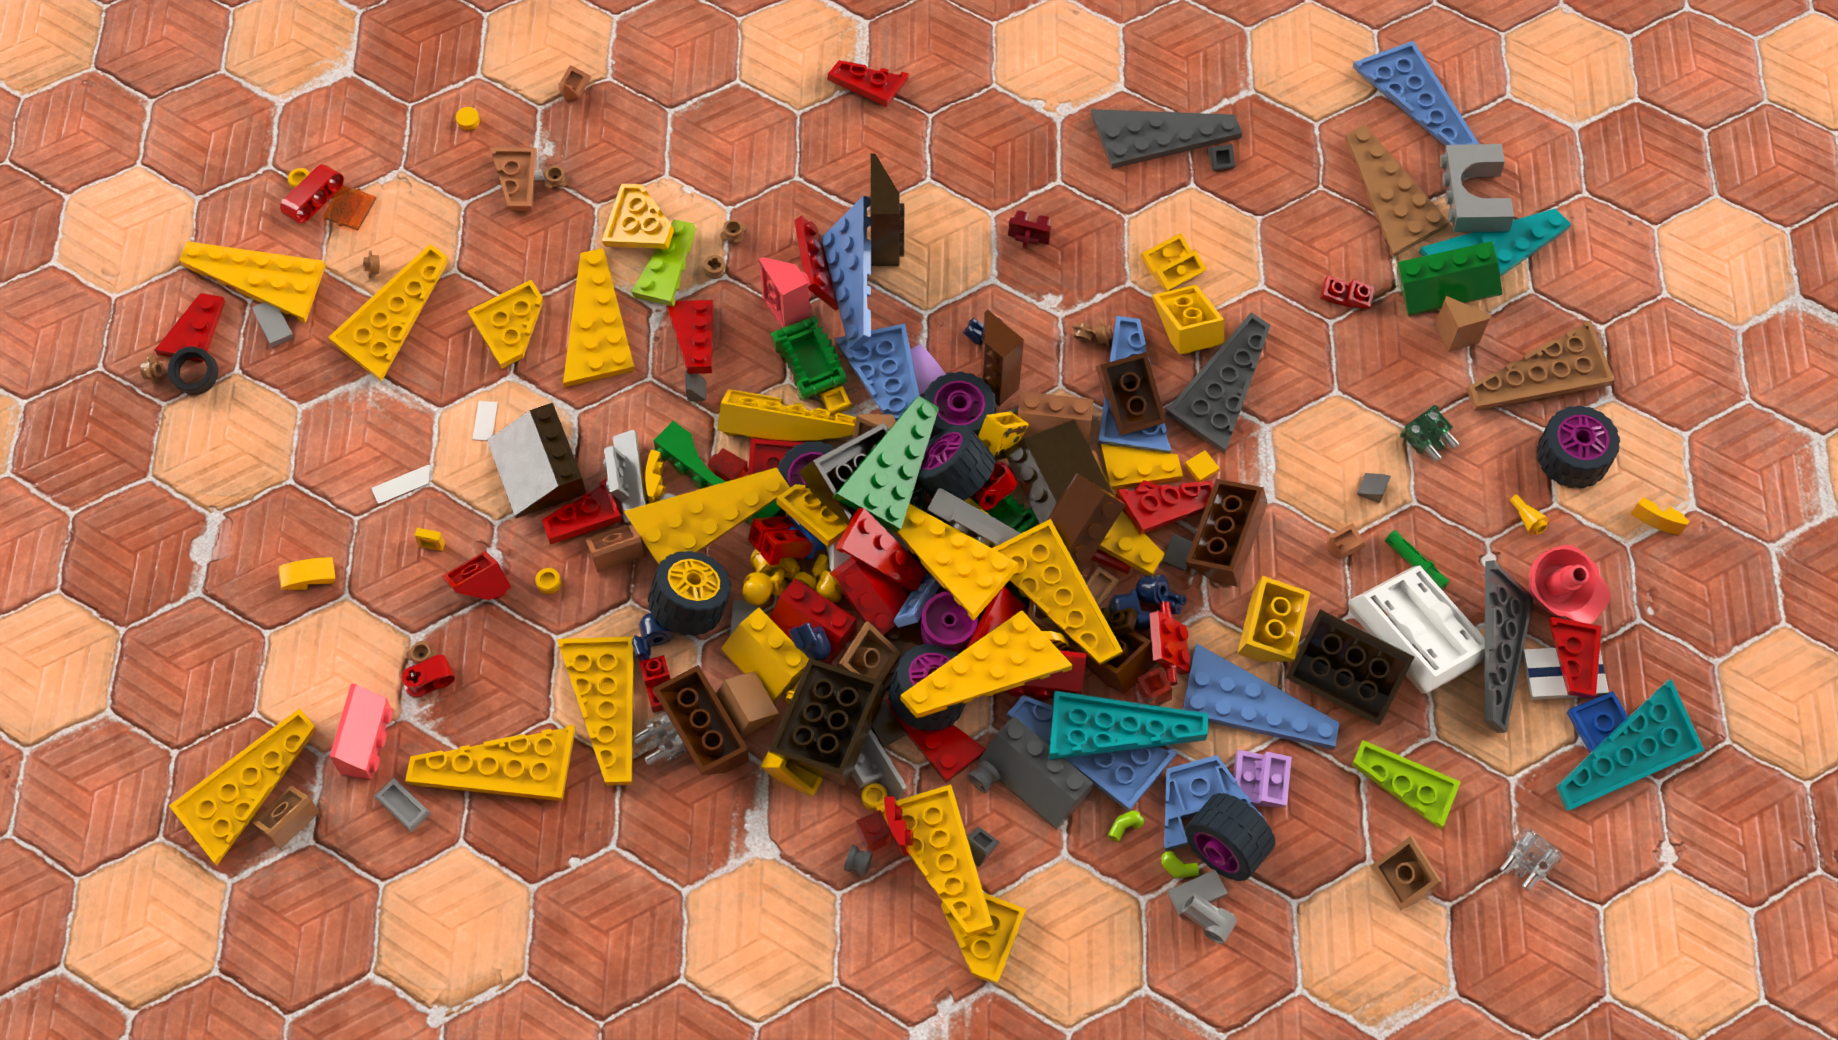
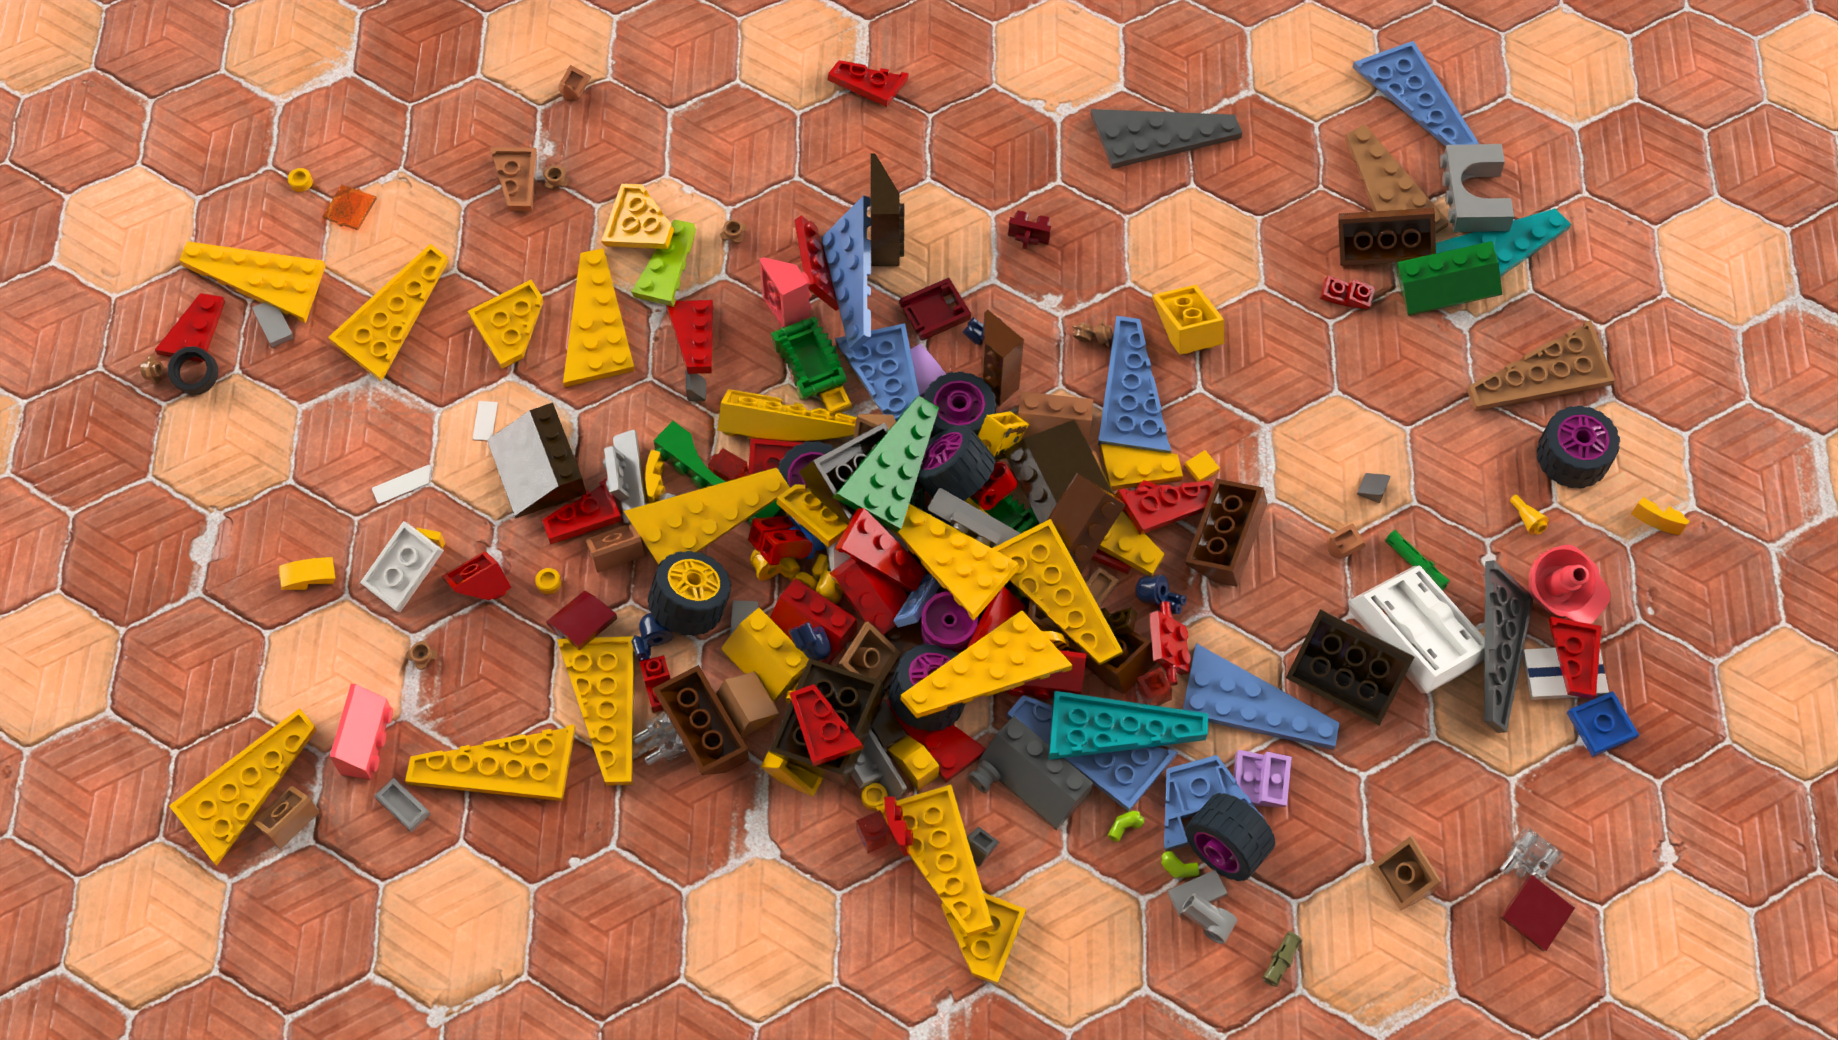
red beam [280,164,344,224] -> none
medium nougat plate [363,250,380,278] -> none
red piece [402,654,455,698] -> none
yellow tile [456,107,480,130] -> none
medium nougat bush [704,255,726,279] -> none
yellow piece [742,568,787,606] -> none
dark grey wheel [844,845,873,877] -> none
reddish brown slope [1095,352,1167,436] -> none
dark blue piece [1109,589,1151,630] -> none
yellow slope [1140,233,1207,291] -> none
dark grey slope [1162,535,1192,571] -> none
dark grey wing [1166,312,1271,454] -> none
dark grey slope [1207,144,1235,170] -> none
yellow slope [1237,576,1310,662] -> none
lime wing [1352,740,1461,830] -> none
clear green piece [1400,405,1459,462] -> none
medium nougat slope [1435,296,1491,352] -> none
teal wing [1555,679,1705,811] -> none
none -> white tile [360,521,444,612]
none -> dark red slope [546,590,617,650]
none -> red wing [789,684,864,766]
none -> yellow slope [887,735,939,791]
none -> dark red container [899,277,971,341]
none -> olive pin [1262,932,1302,987]
none -> reddish brown slope [1338,208,1436,266]
none -> dark red tile [1500,875,1575,951]

